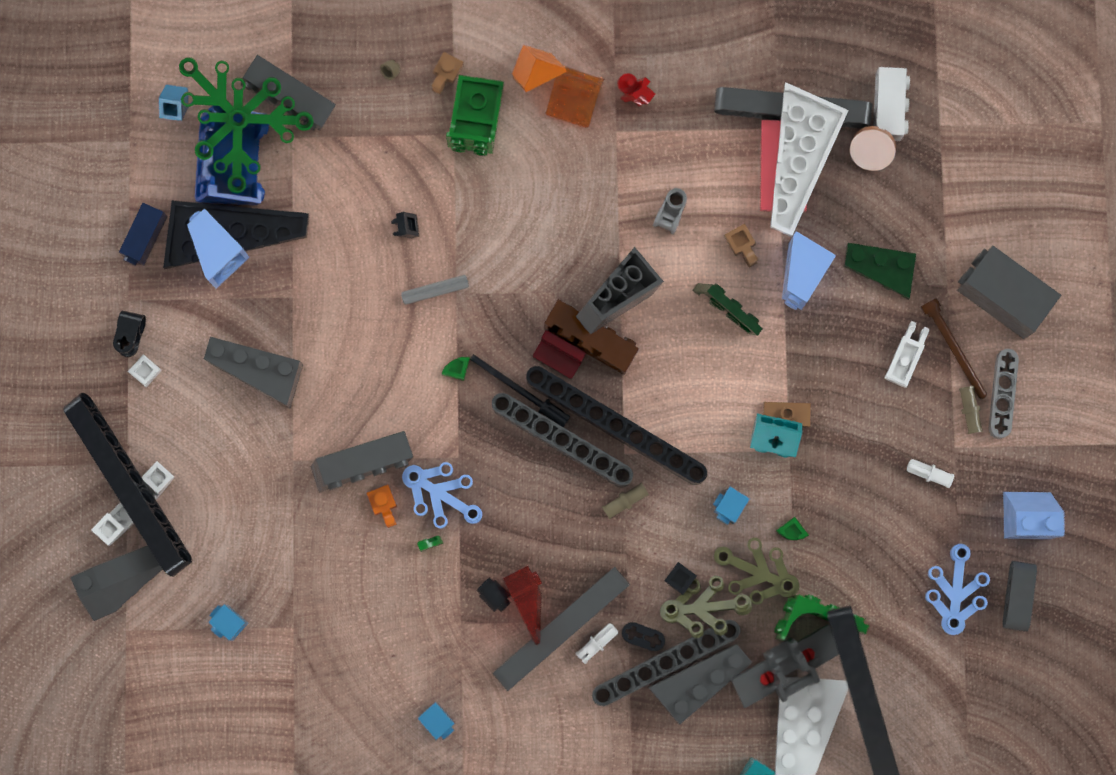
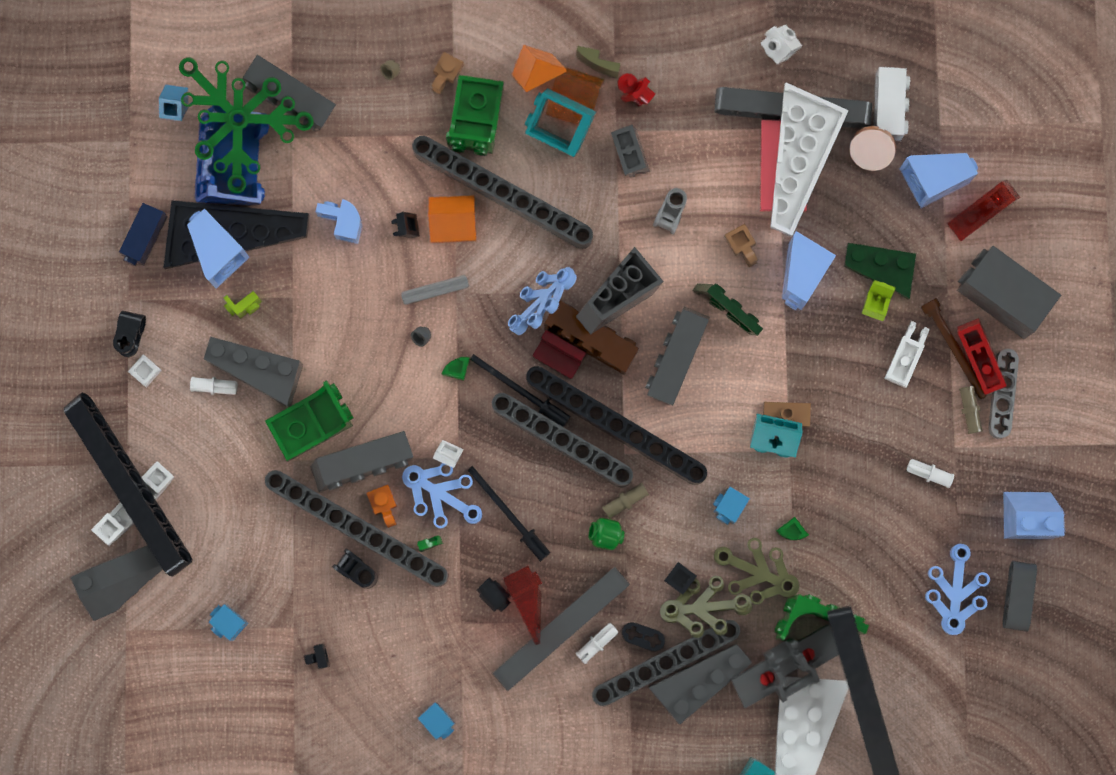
none -> white axle [190,377,238,395]
none -> lime bracket [223,291,262,319]
none -> green bracket [265,380,354,462]
none -> dark grey beam [265,470,448,587]
none -> black tile [304,644,330,669]
none -> light blue brick [316,199,362,244]
none -> black piece [332,548,378,589]
none -> dark grey hinge [411,326,431,347]
none -> dark grey beam [412,136,593,249]
none -> orange slope [428,195,476,243]
none -> white tile [433,440,463,468]
none -> black piece [468,466,551,562]
none -> light blue plant [508,267,577,335]
none -> teal window [524,88,596,157]
none -> olive slope [576,46,620,78]
none -> green head [588,518,625,550]
none -> dark grey hinge [611,125,650,177]
none -> dark grey wedge [645,306,710,406]
none -> white brick [760,25,802,64]
none -> lime bracket [861,280,895,321]
none -> light blue slope [899,153,978,208]
none -> clear red slope [947,179,1021,241]
none -> red slope [957,318,1007,395]

